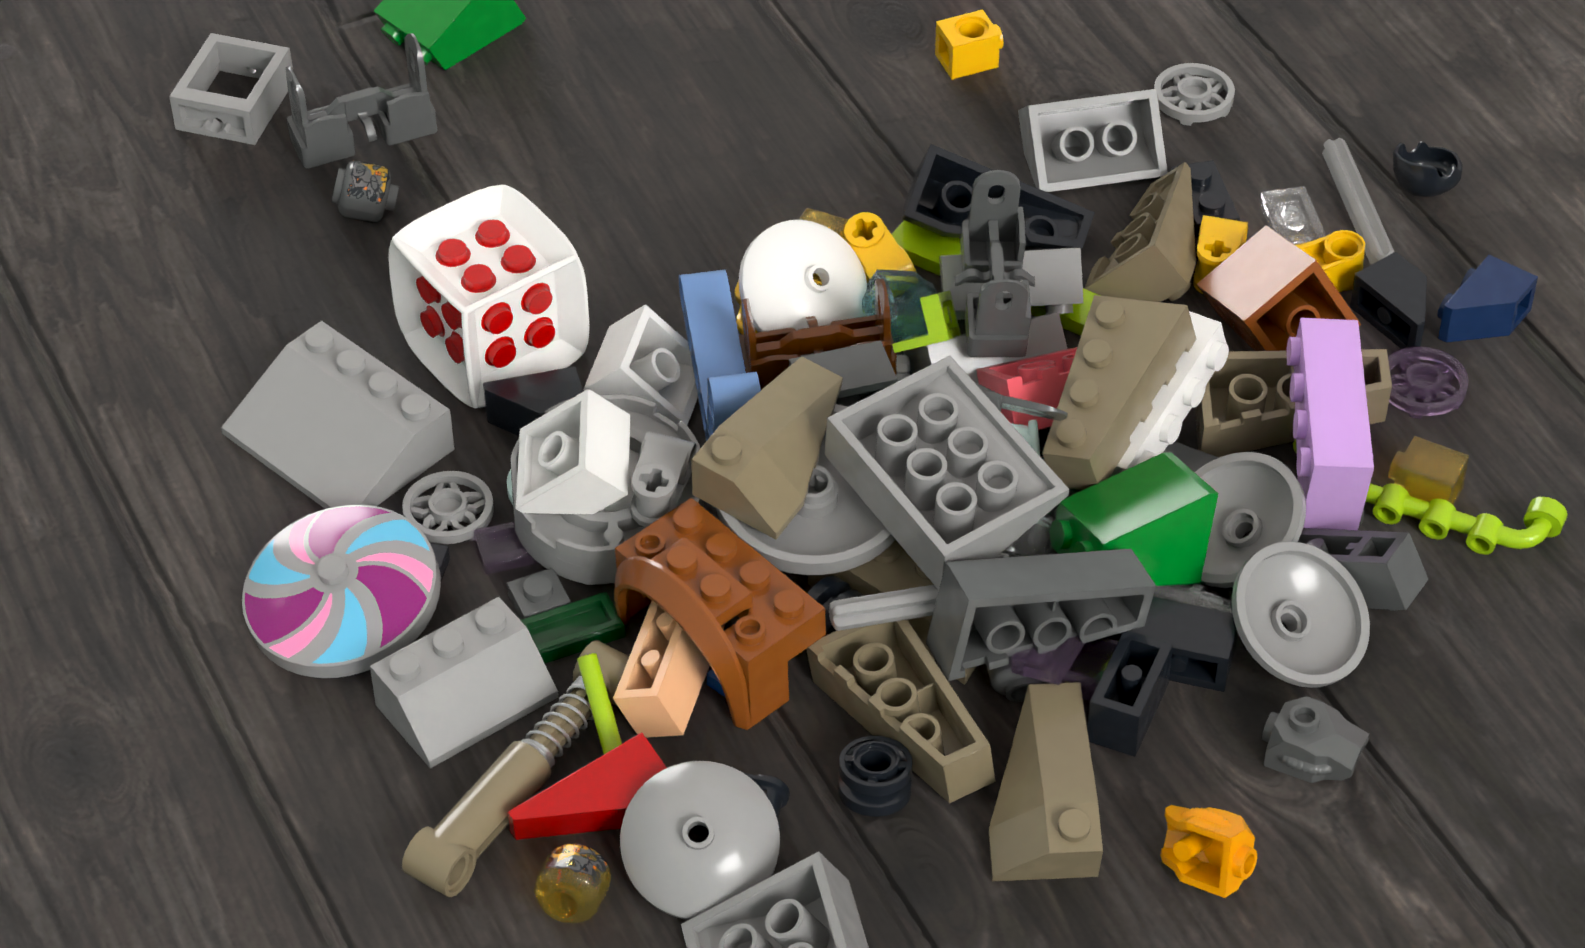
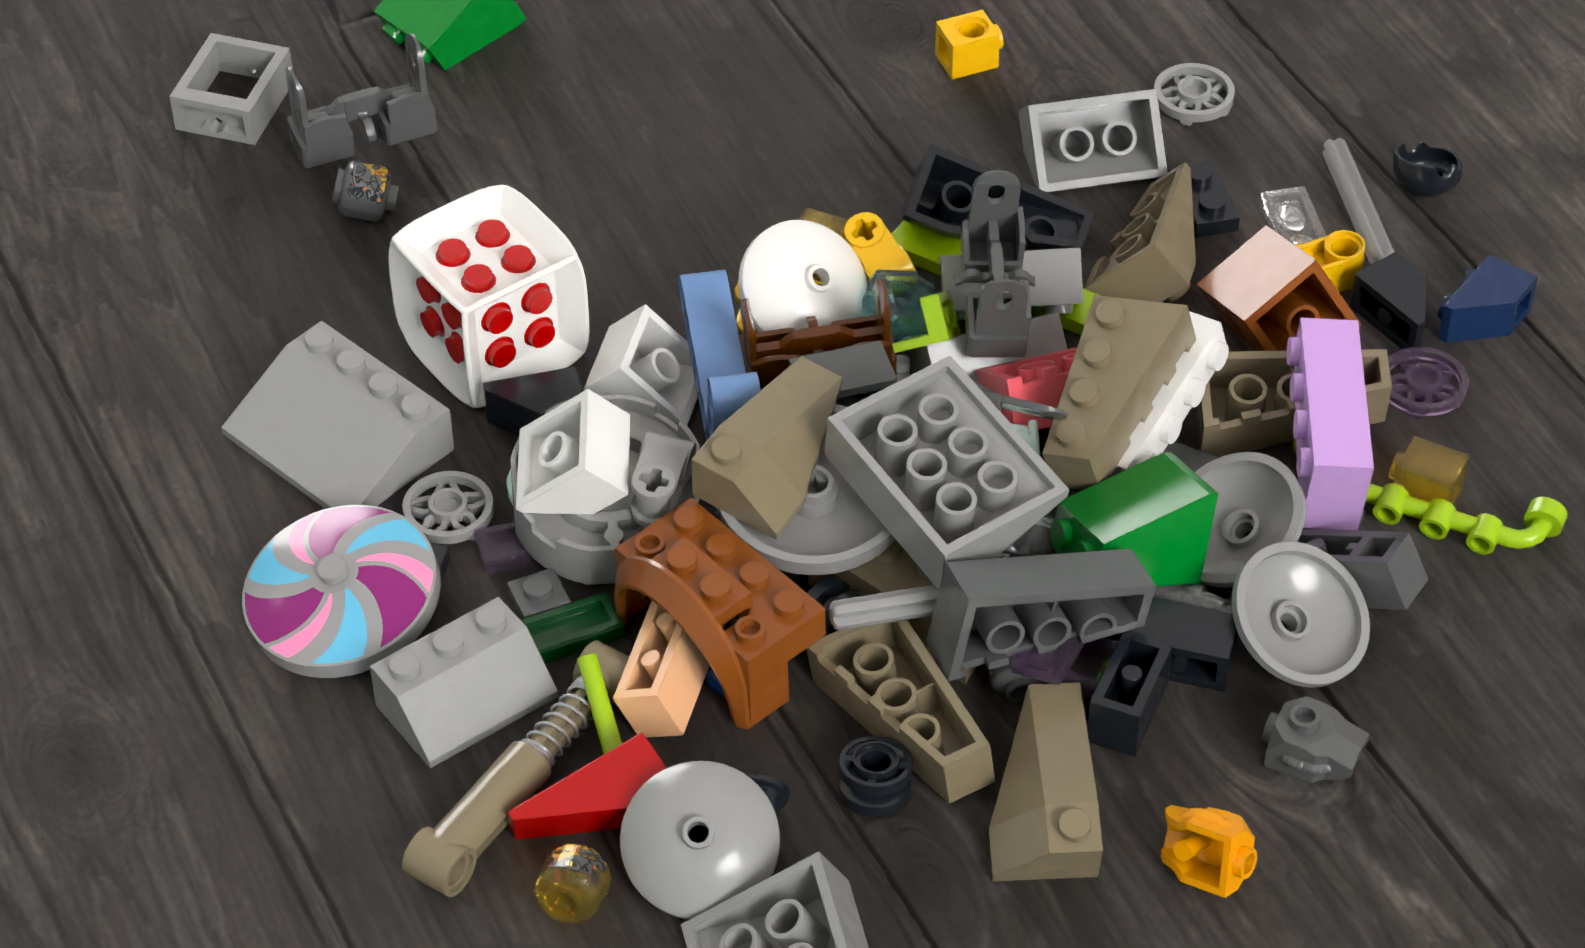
yellow piece [1193,215,1248,294] -> none

